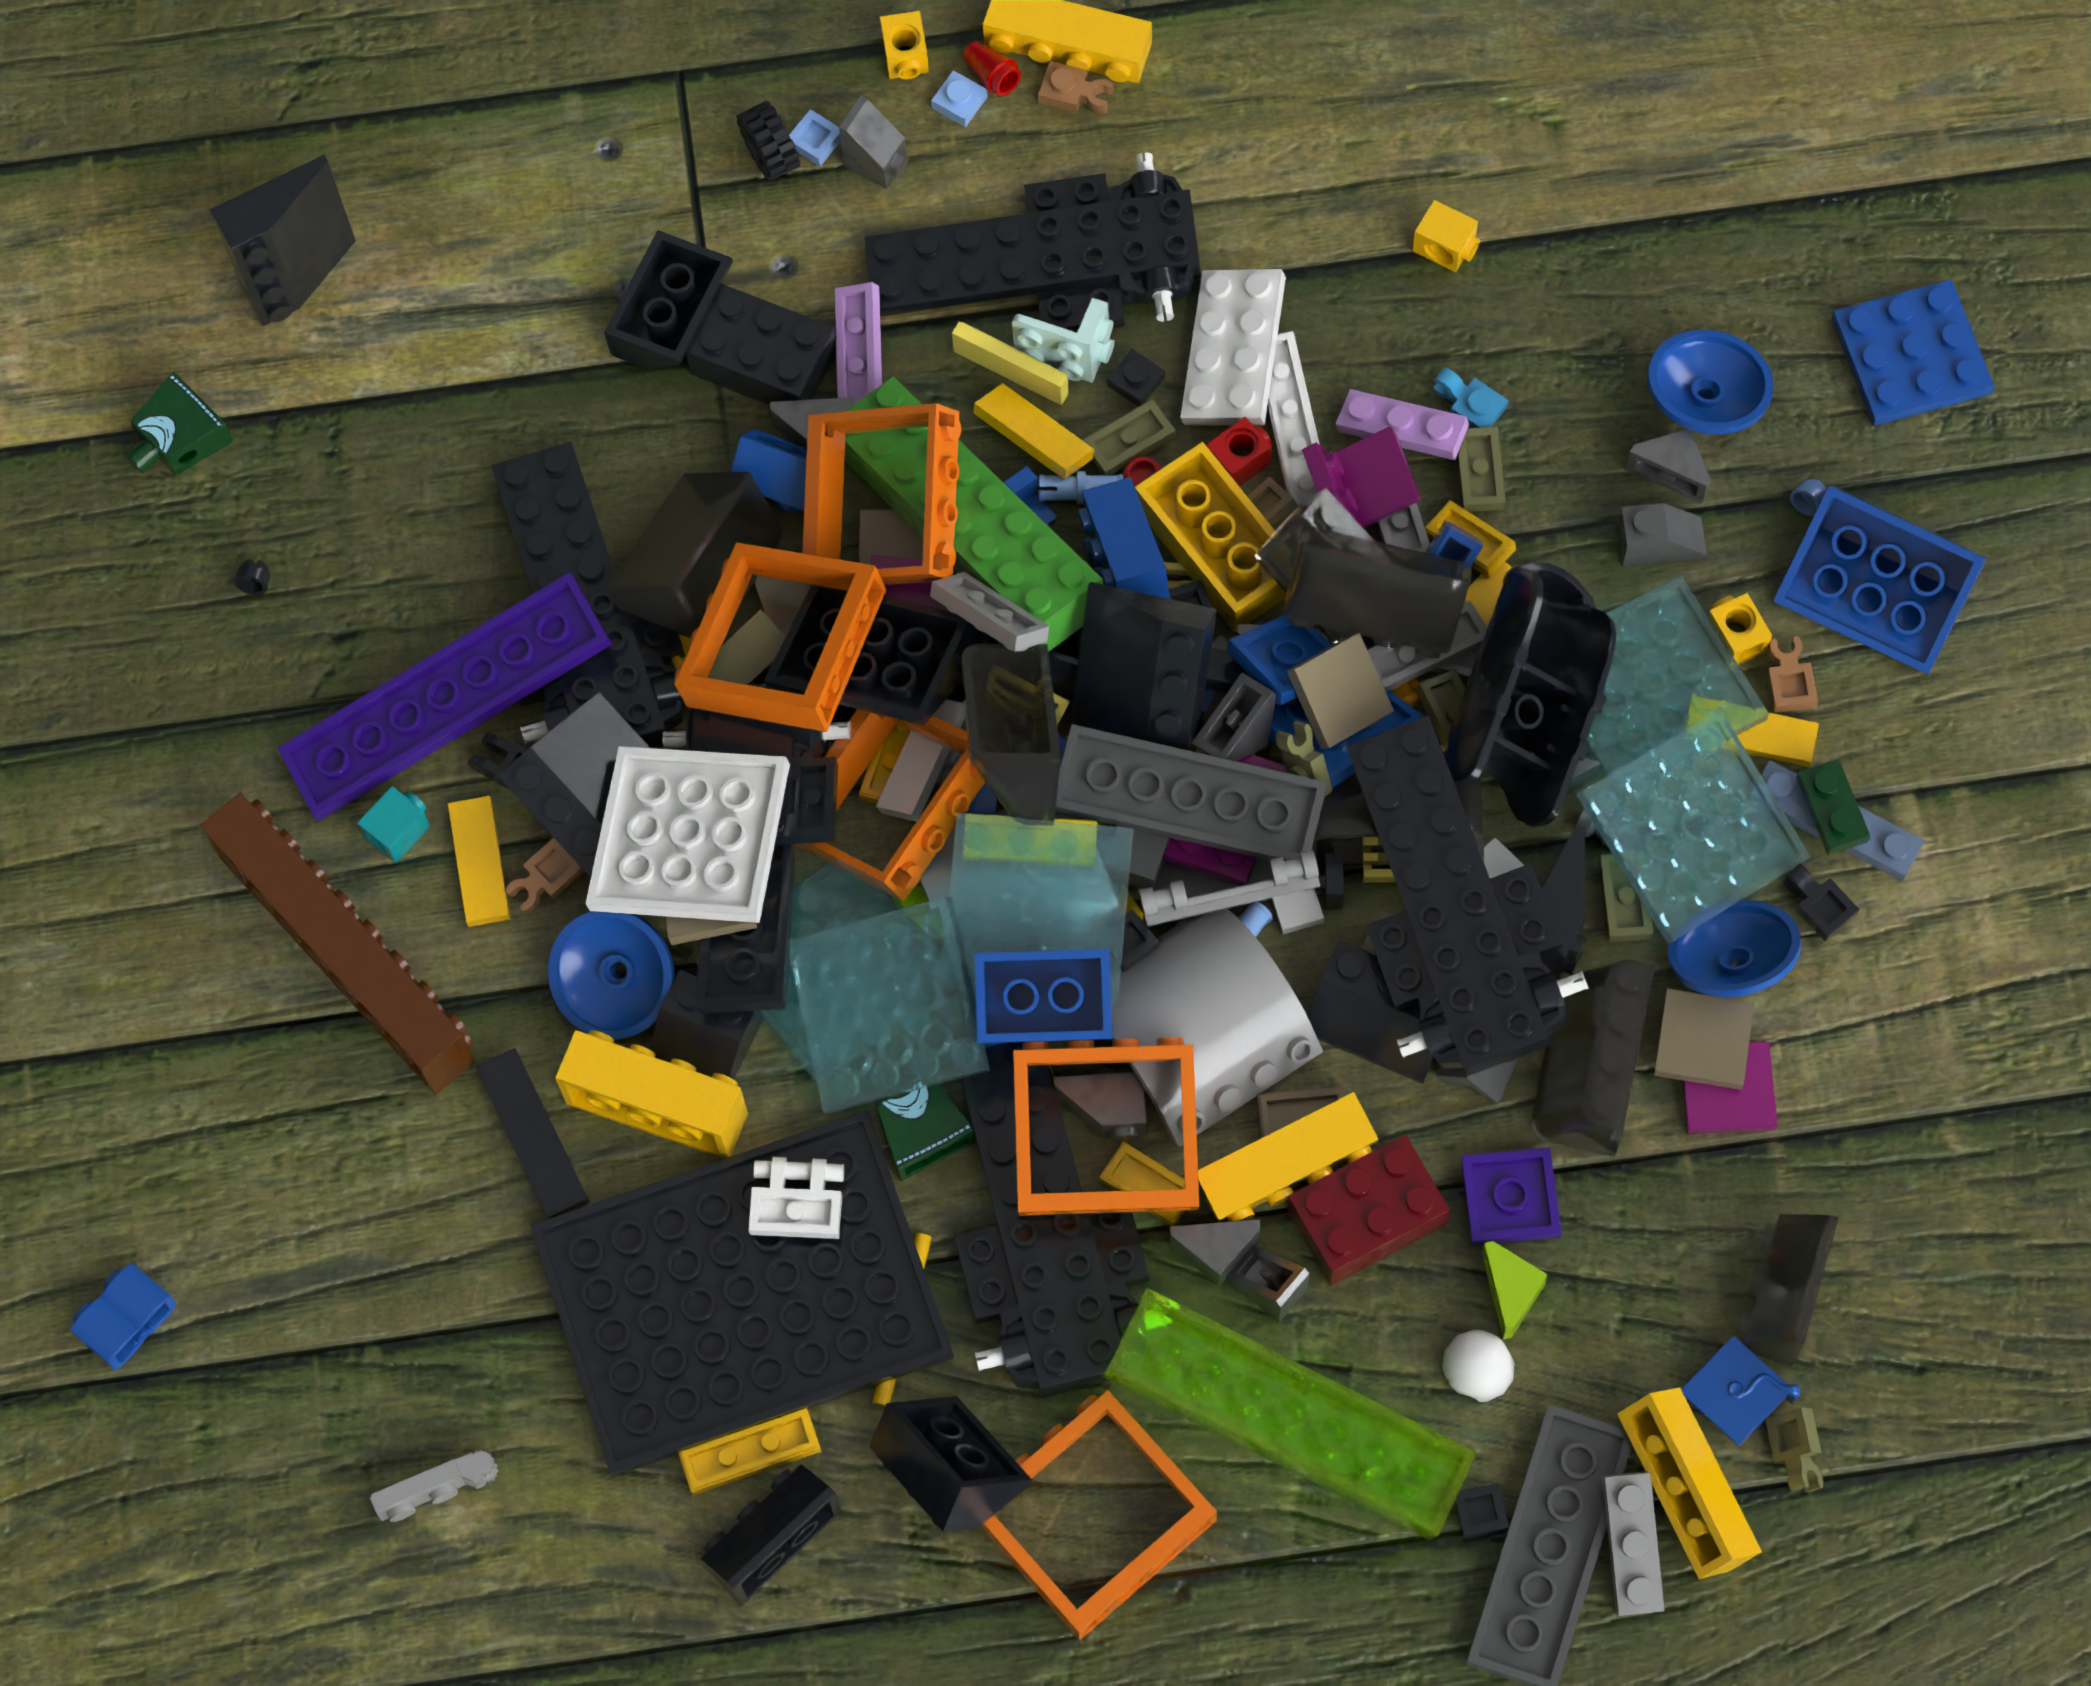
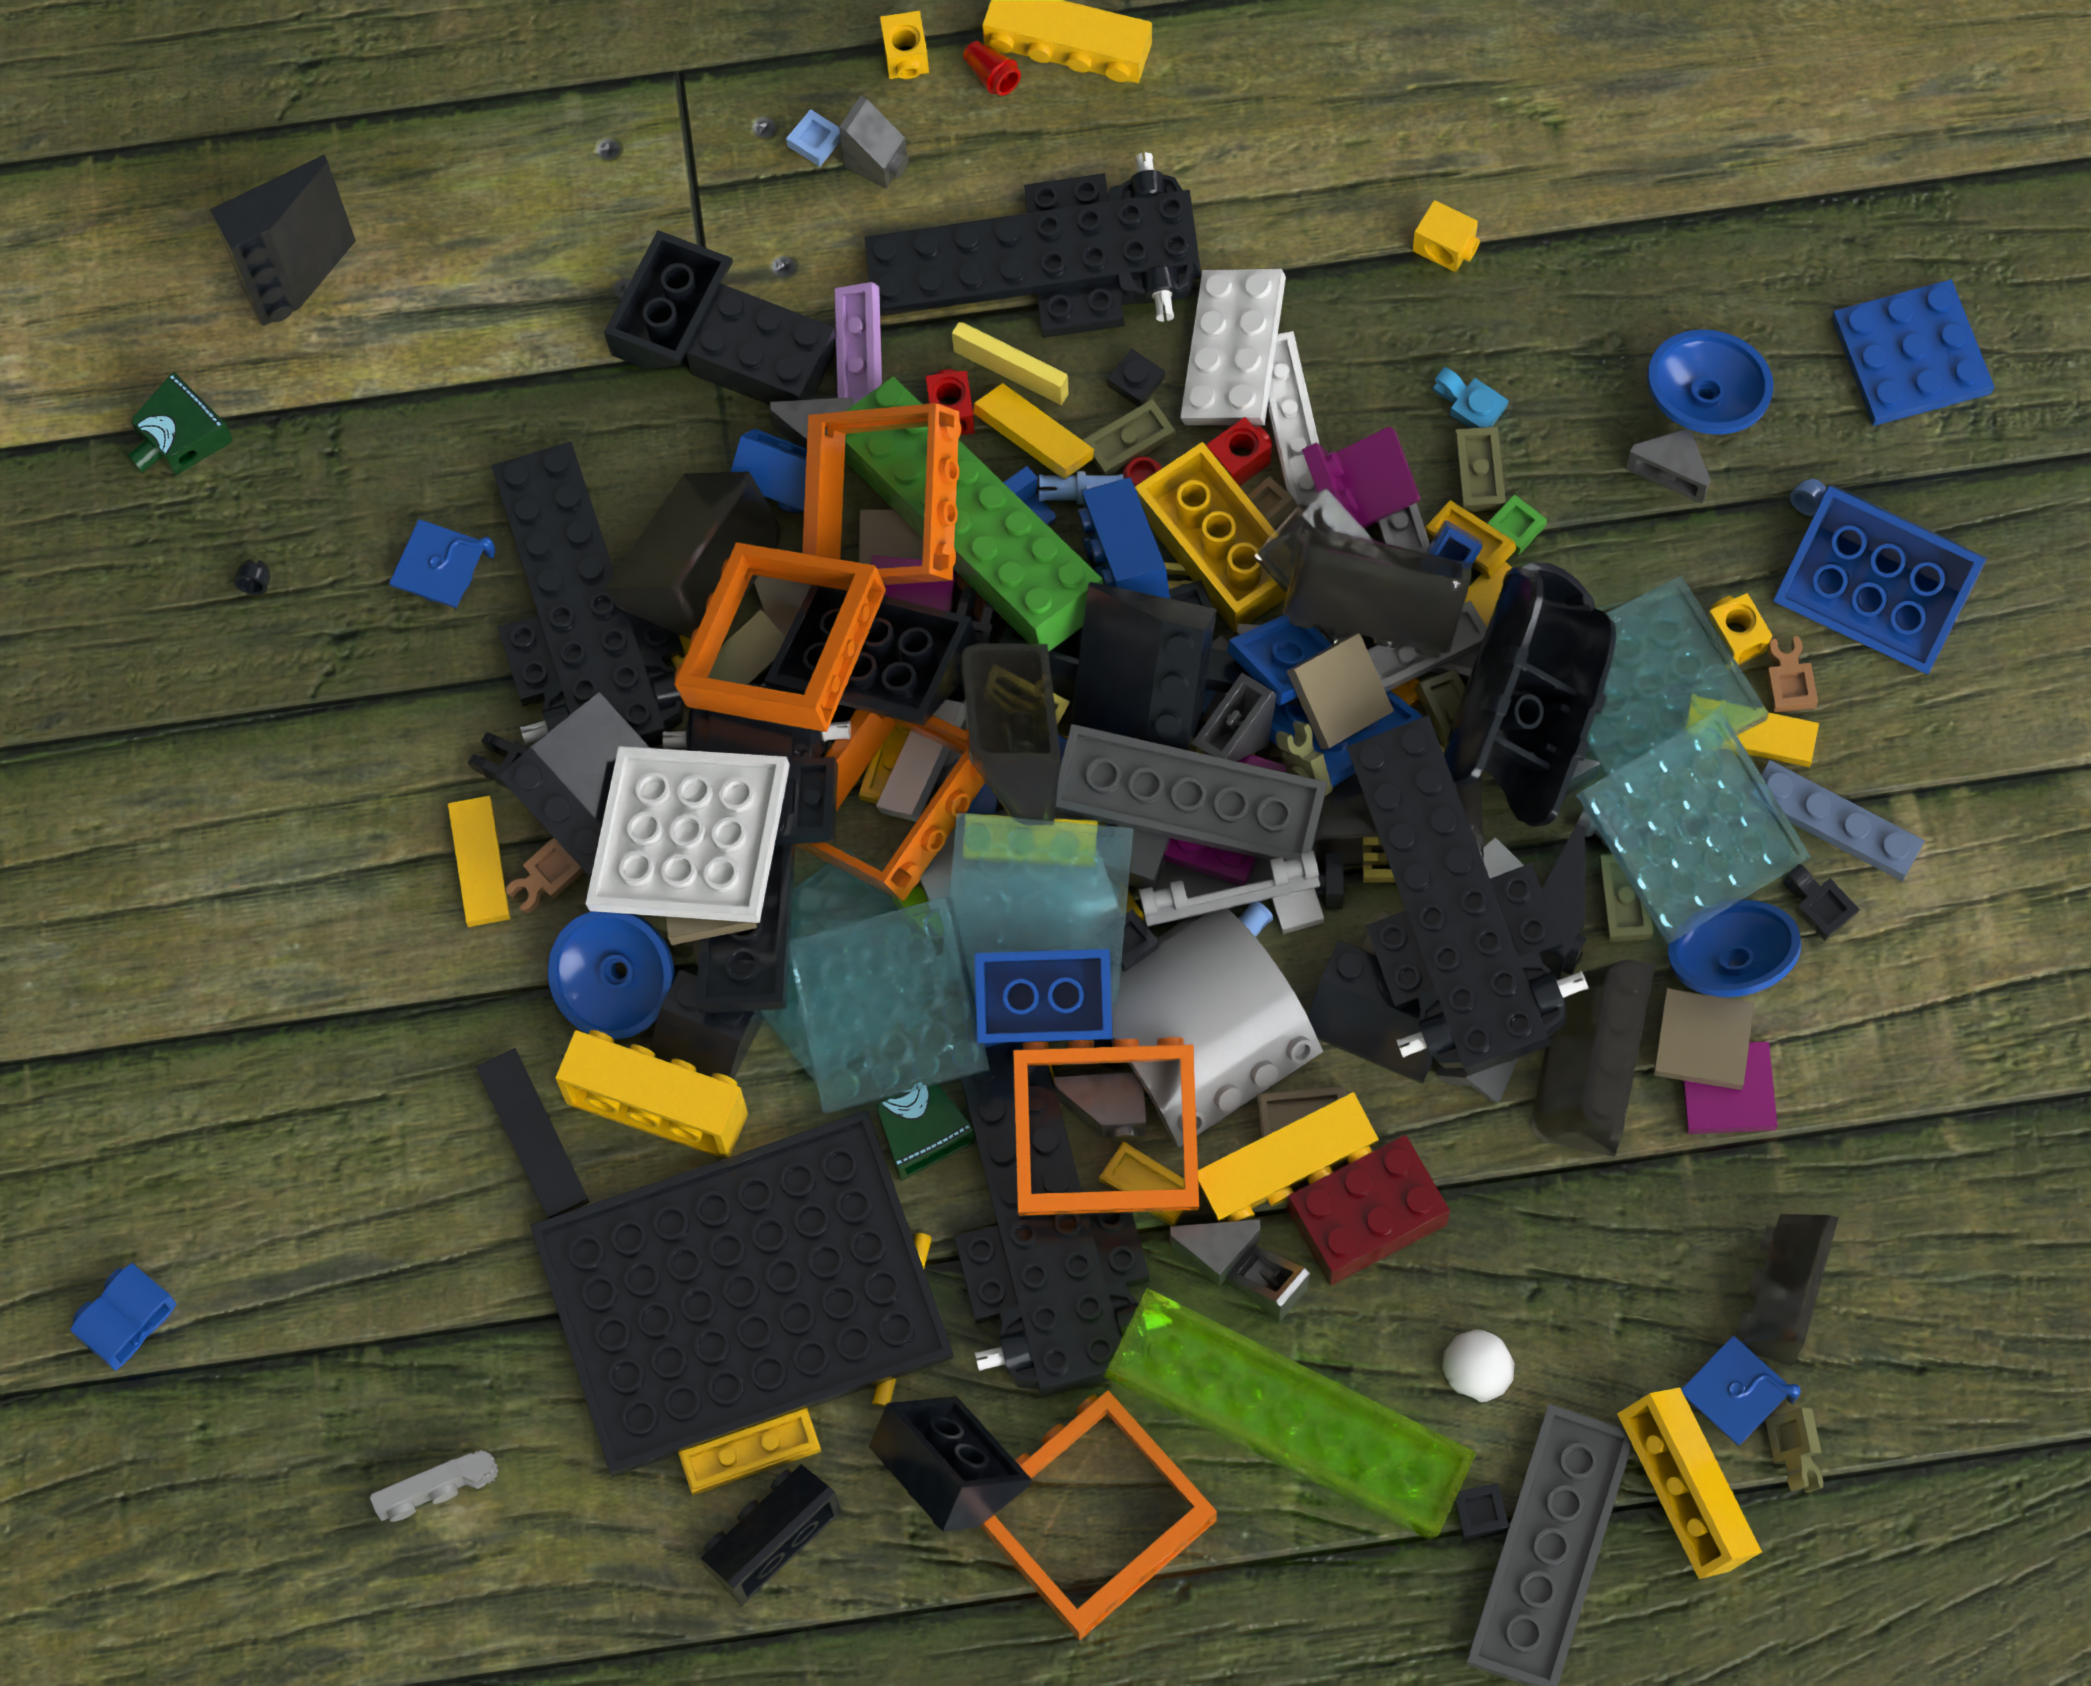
reddish brown brick [200,792,475,1096] -> none
dark purple plate [278,572,612,821] -> none
teal brick [357,786,430,864] -> none
black tyre [736,101,800,181] -> none
white plate [749,1157,844,1239] -> none
light grey plate [930,572,1049,652] -> none
light blue plate [931,70,988,128] -> none
light aqua bracket [1012,298,1114,383] -> none
medium nougat plate [1038,61,1114,114] -> none
lavender plate [1336,389,1469,460] -> none
dark purple plate [1461,1147,1562,1246] -> none
lime slope [1482,1241,1548,1340] -> none
light grey plate [1602,1471,1664,1616] -> none
dark grey slope [1617,503,1707,566] -> none
dark green plate [1796,759,1871,855] -> none
none -> blue hat [389,519,496,609]
none -> red brick [926,369,975,435]
none -> bright green plate [1487,494,1547,555]

